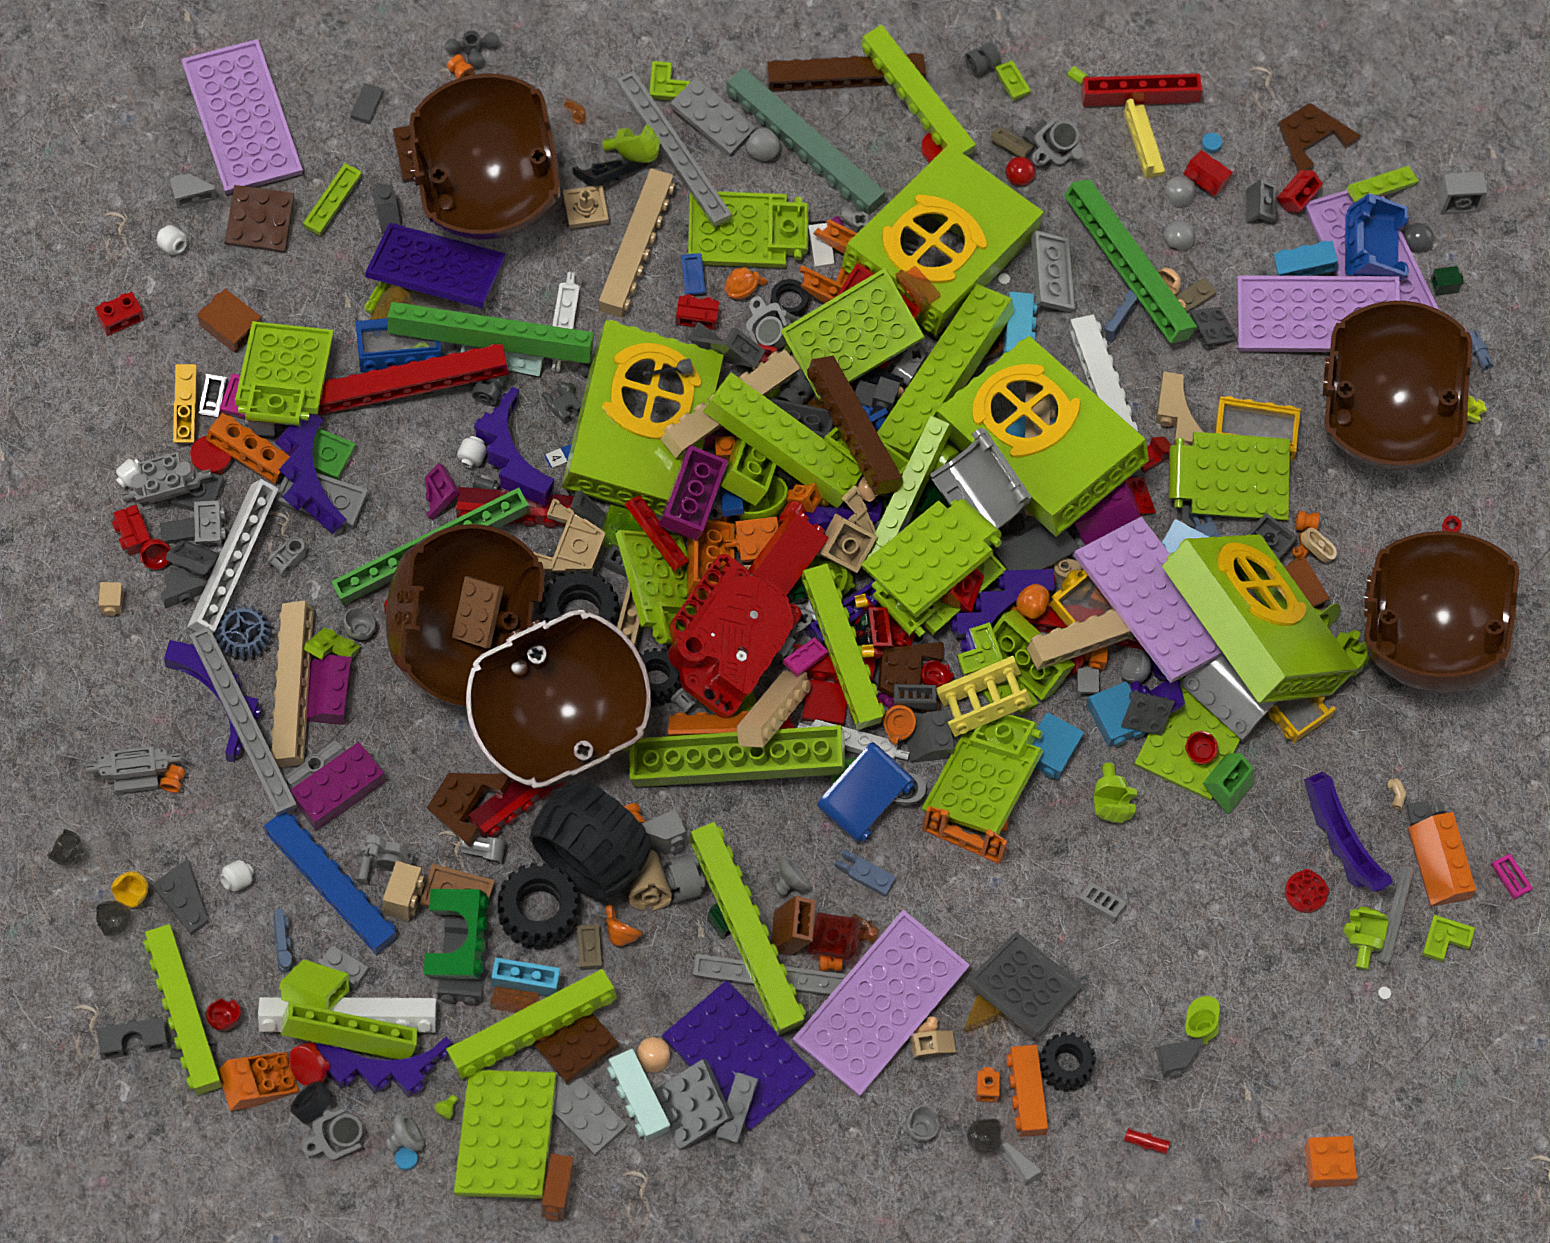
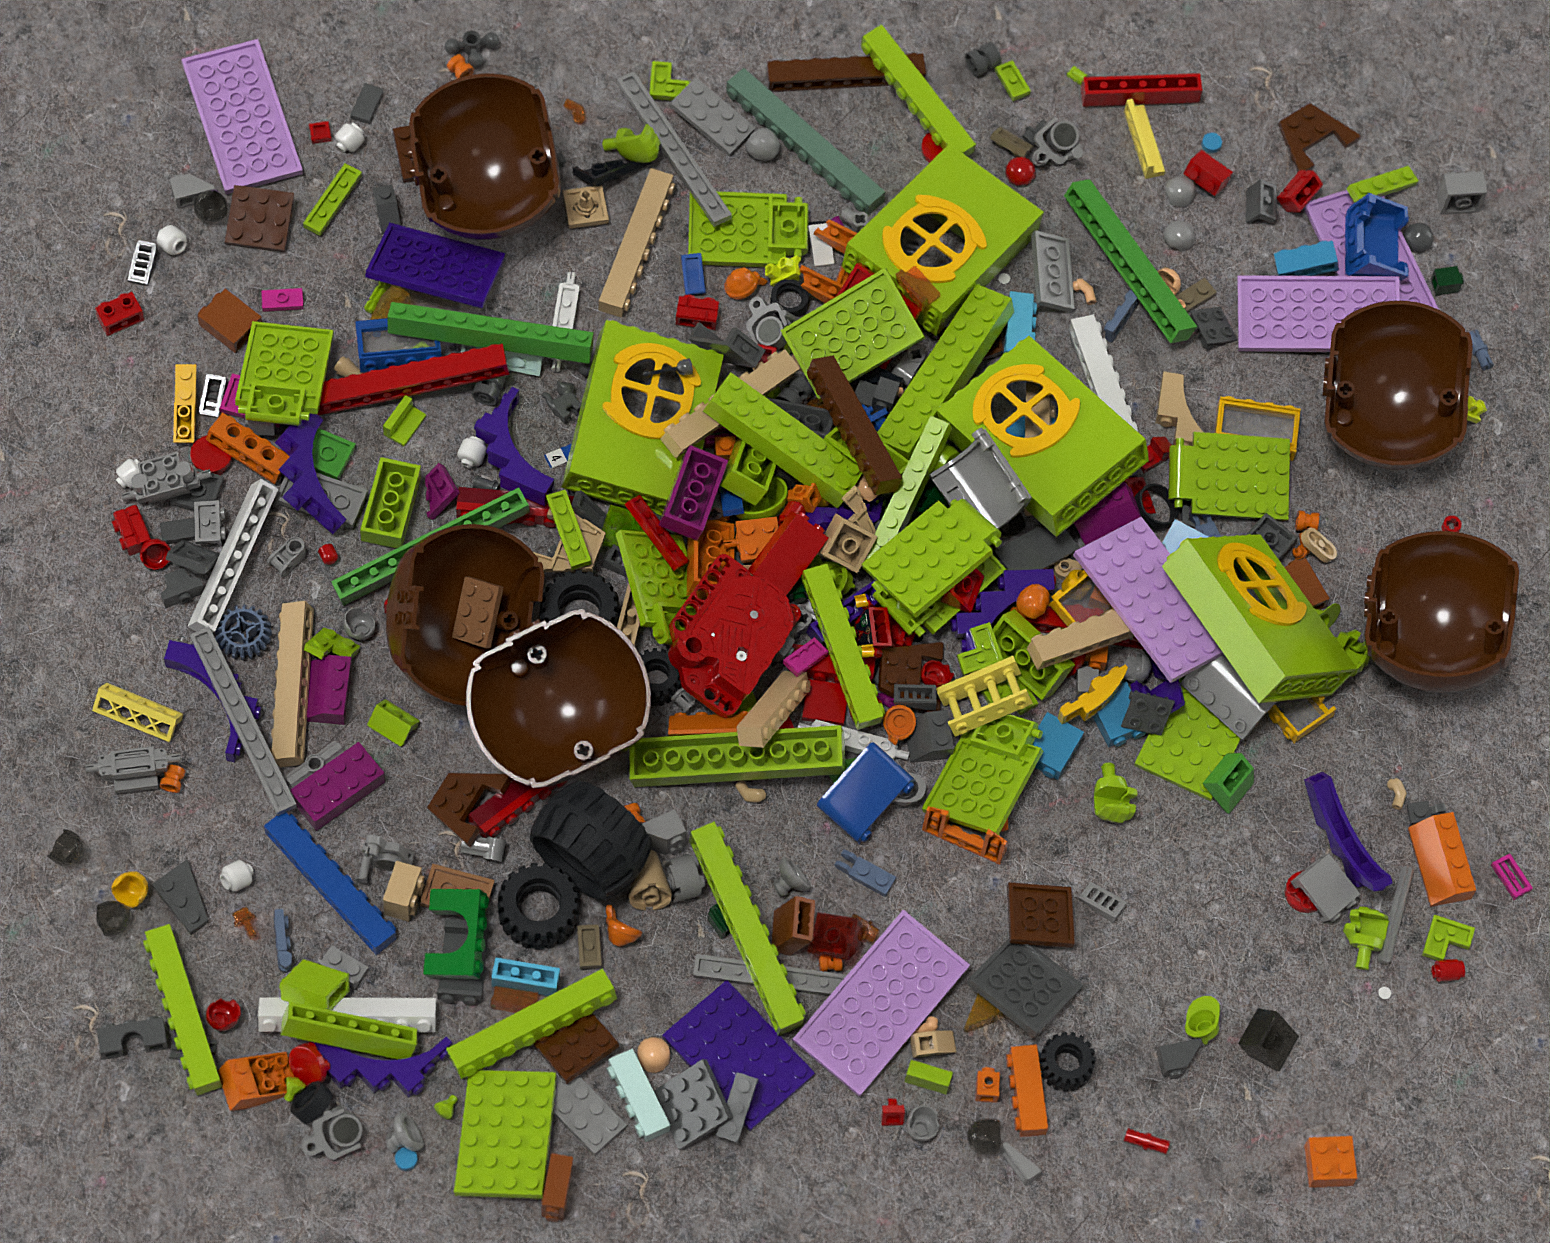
tan brick [99,582,123,616] -> none
red hair [1185,730,1219,765] -> none
none -> light yellow fence [92,683,183,742]
none -> slope [128,240,158,286]
none -> clear smoke hair [194,189,228,222]
none -> clear orange piece [232,907,256,939]
none -> dark pink plate [261,288,303,312]
none -> lime rock [284,1077,306,1102]
none -> red tile [309,121,332,144]
none -> red piece [318,544,338,565]
none -> tan cone [334,356,362,377]
none -> white head [335,122,365,153]
none -> lime brick [360,457,422,548]
none -> lime panel [367,699,420,746]
none -> lime panel [383,395,426,446]
none -> lime plate [546,489,592,570]
none -> tan arm [735,780,766,803]
none -> neon yellow hips [765,255,801,287]
none -> red tile [881,1098,905,1126]
none -> lime panel [904,1060,953,1095]
none -> reddish brown plate [1007,882,1075,948]
none -> yellow slope [1057,664,1128,724]
none -> light nougat arm [1073,278,1097,305]
none -> black tyre [1135,483,1179,530]
none -> clear smoke slope [1238,1008,1299,1072]
none -> light grey panel [1291,853,1360,922]
none -> red brick [1431,959,1465,982]

